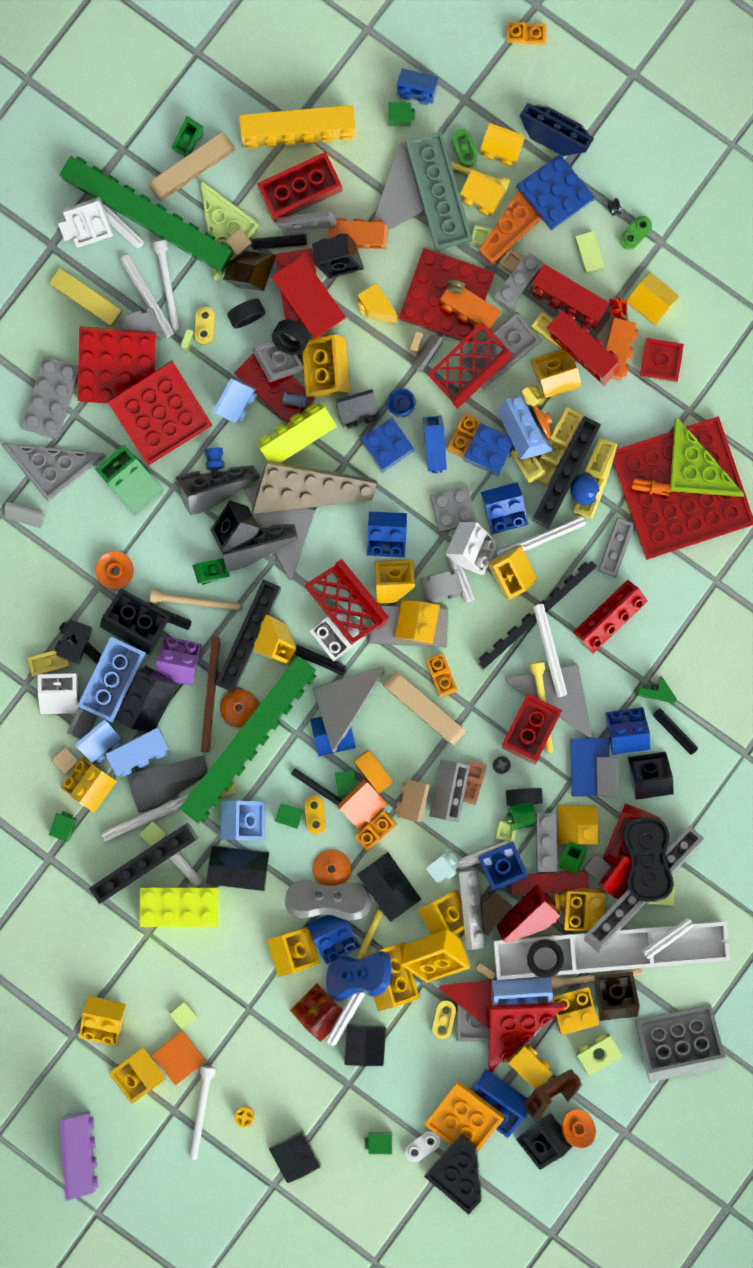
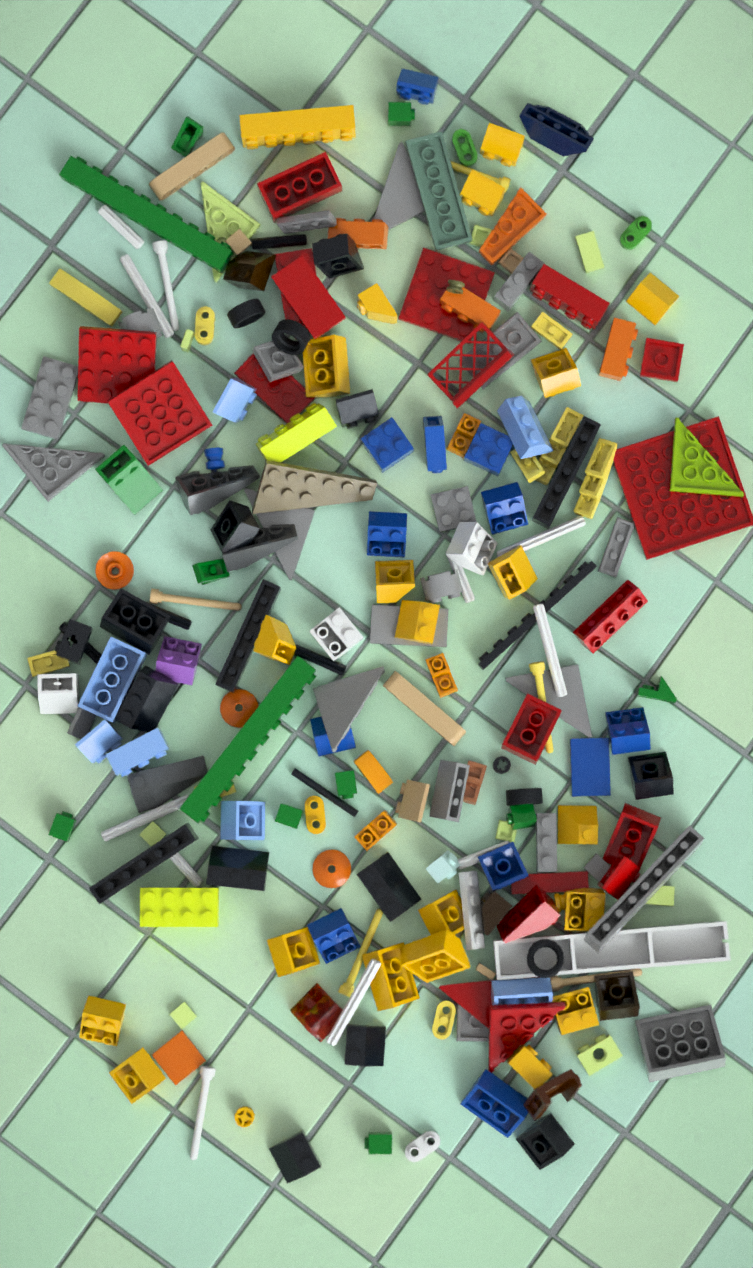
light grey slope [5,502,45,528] -> none
tan tile [52,747,79,774] -> none
white piece [58,197,113,248] -> none
medium lavender slope [60,1112,98,1200] -> none
yellow slope [61,757,117,813] -> none
reddish brown tile [201,636,221,753] -> none
sand blue pin [283,392,307,409] -> none
light grey plate [285,880,371,921] -> none
red fence [304,559,389,645] -> none
blue plate [326,951,392,1001] -> none
tile [337,779,388,831] -> none
blue hair [386,389,416,417] -> none
tan tile [410,331,423,354] -> none
light grey slope [411,334,443,373] -> none
light orange plate [424,1081,505,1152] -> none
black plate [424,1133,482,1215] -> none
light orange slope [507,22,547,45] -> none
blue plate [516,154,595,231] -> none
light yellow plate [521,385,547,407] -> none
orange dish [531,405,553,440] -> none
red brick [546,311,620,386] -> none
green brick [559,841,587,875] -> none
orange dish [562,1109,596,1149] -> none
blue hair [570,474,600,506] -> none
light grey slope [596,757,618,796] -> none
black bush [608,198,622,217] -> none
red plate [609,298,628,320] -> none
black plate [624,817,674,902] -> none
orange axle [632,478,671,496] -> none
white axle [643,918,694,959] -> none
black axle [653,708,698,755] -> none

